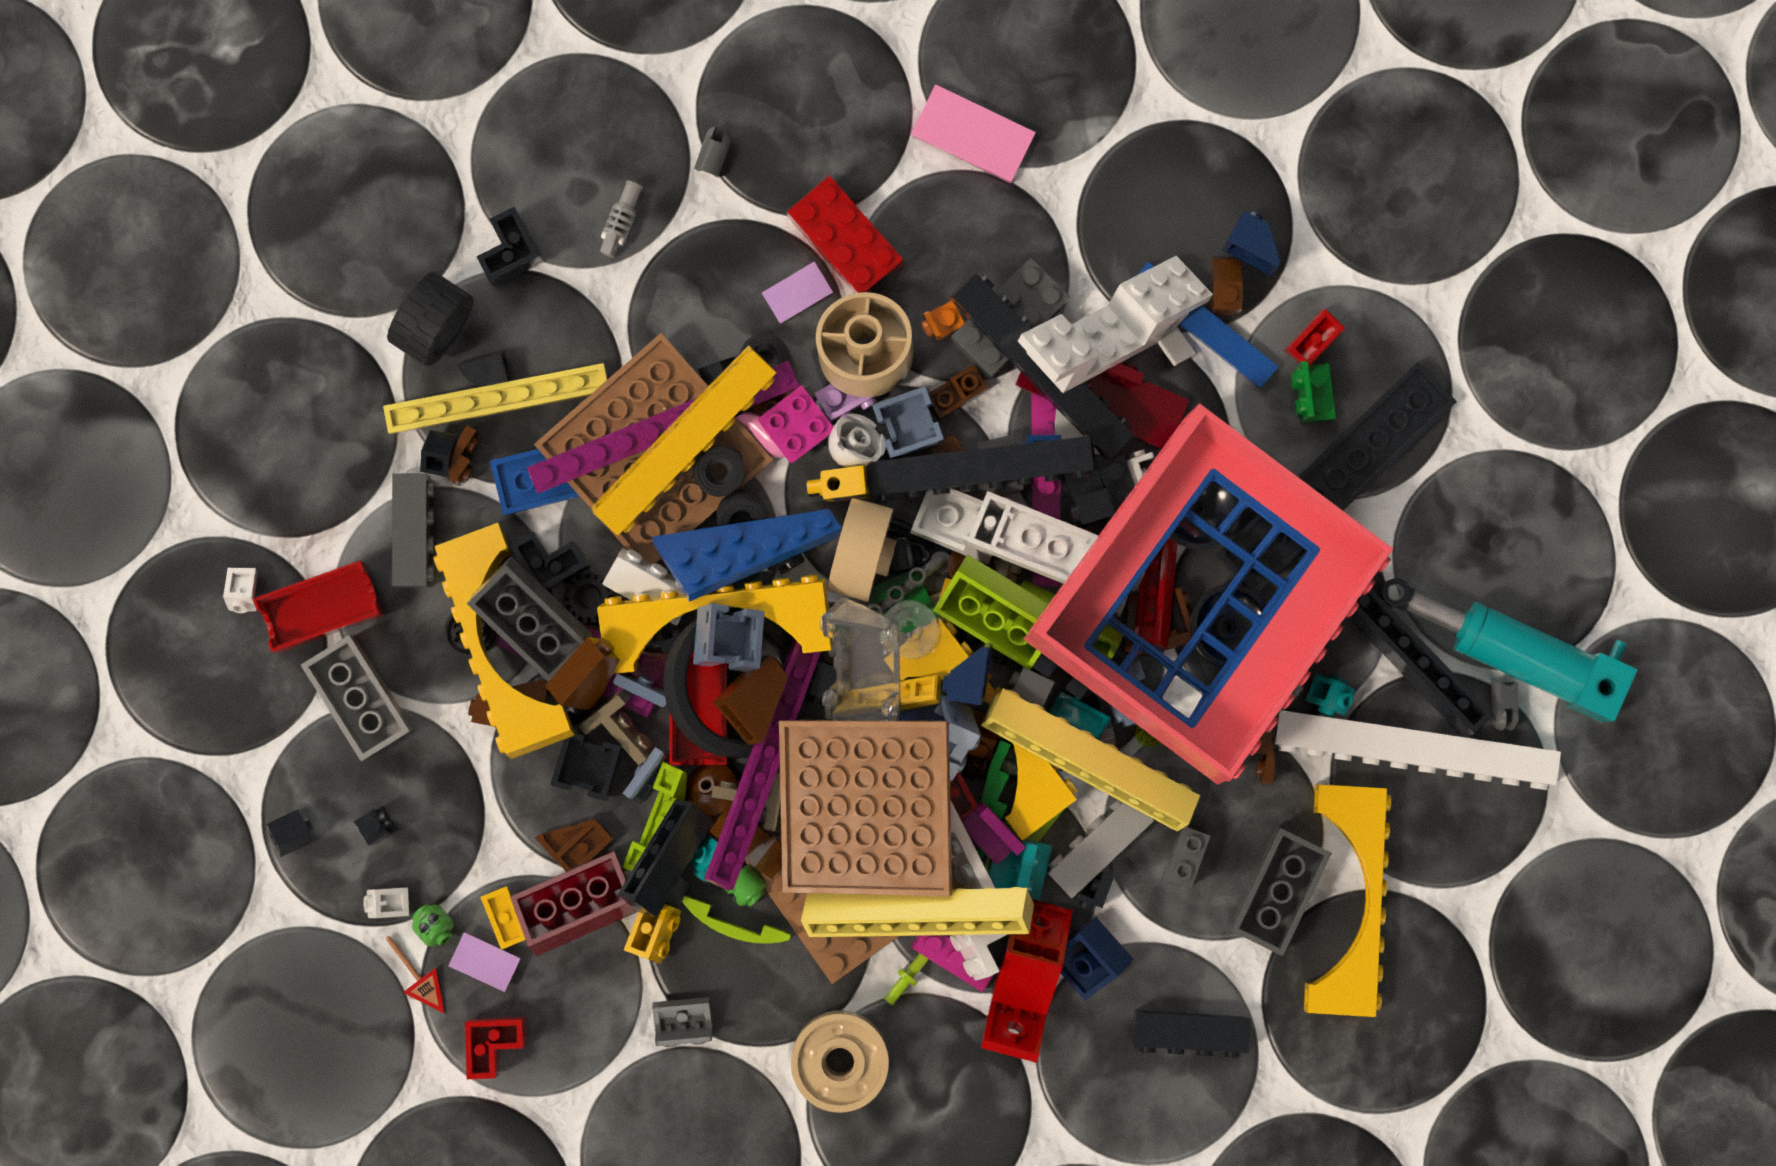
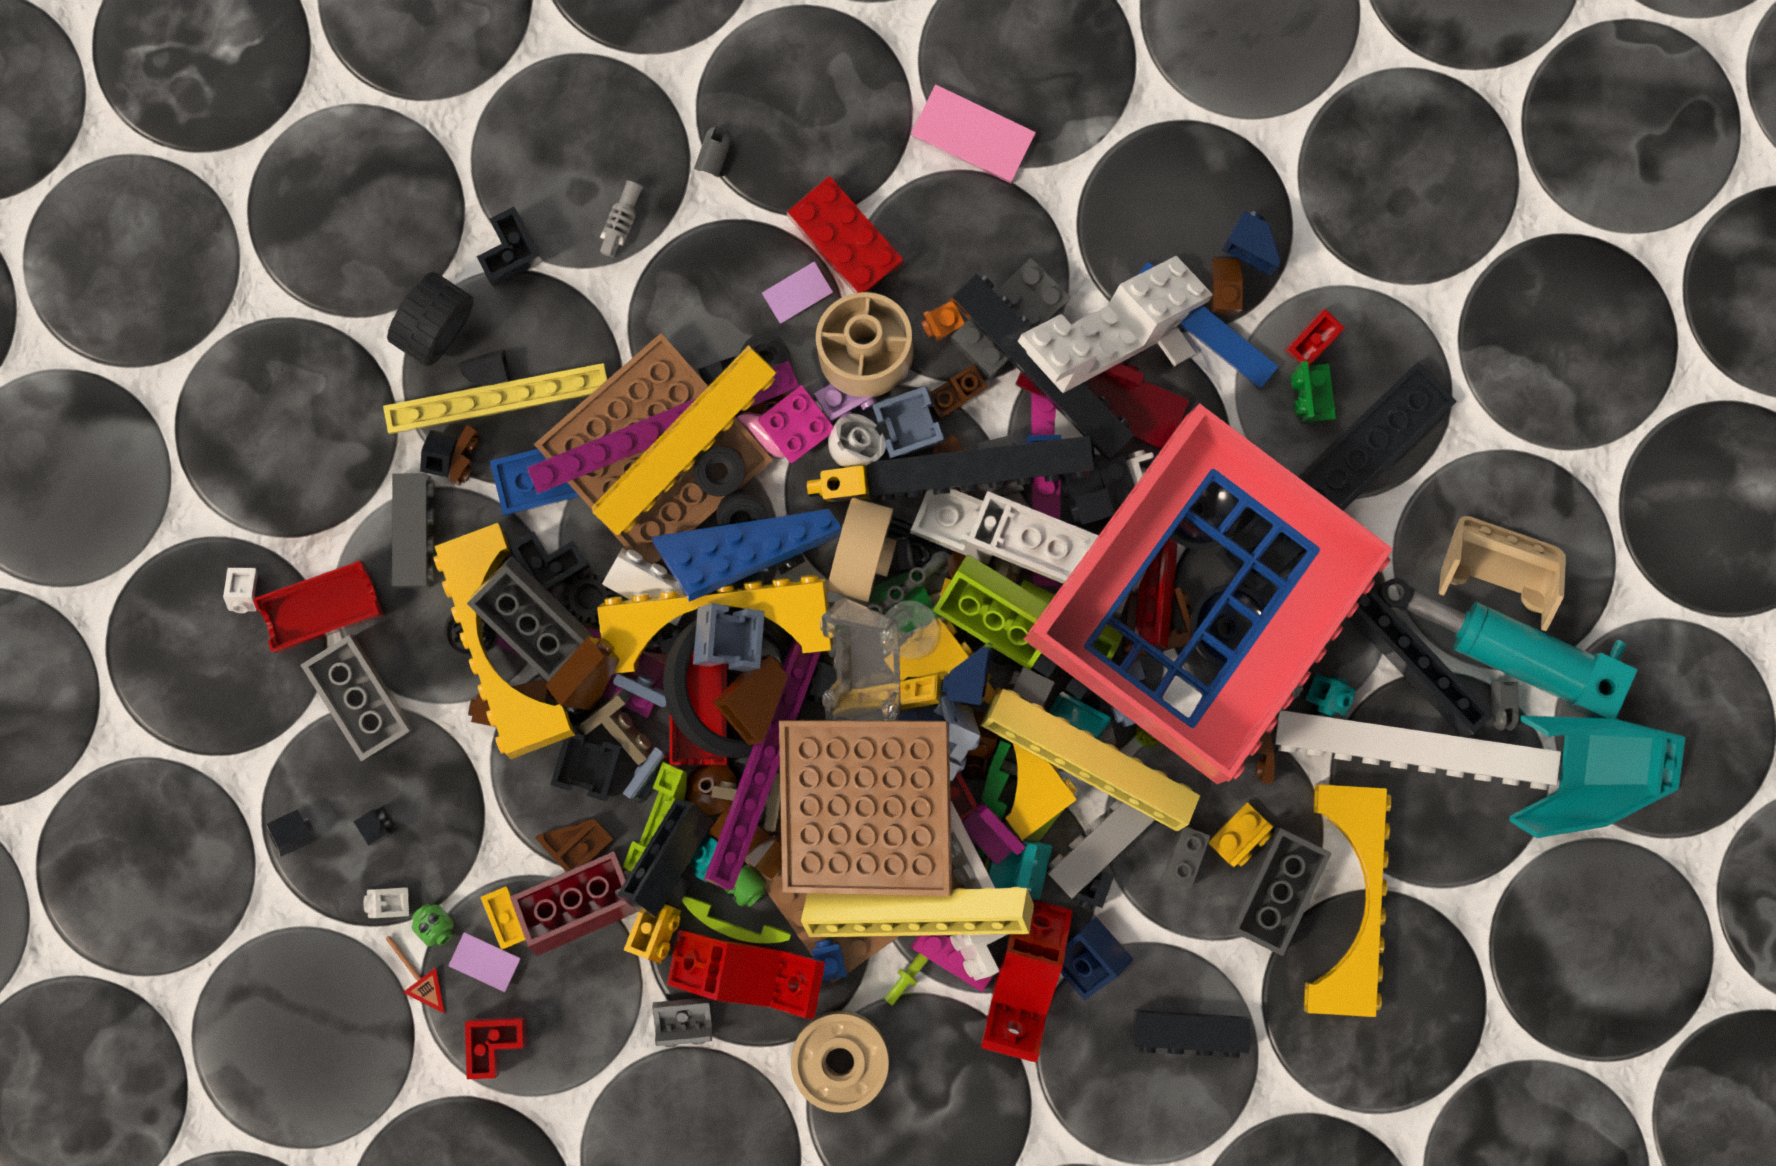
none -> red bracket [667,929,825,1019]
none -> blue bracket [811,939,847,982]
none -> yellow bracket [1208,802,1274,867]
none -> tan windscreen [1439,516,1566,631]
none -> teal windscreen [1509,715,1686,838]

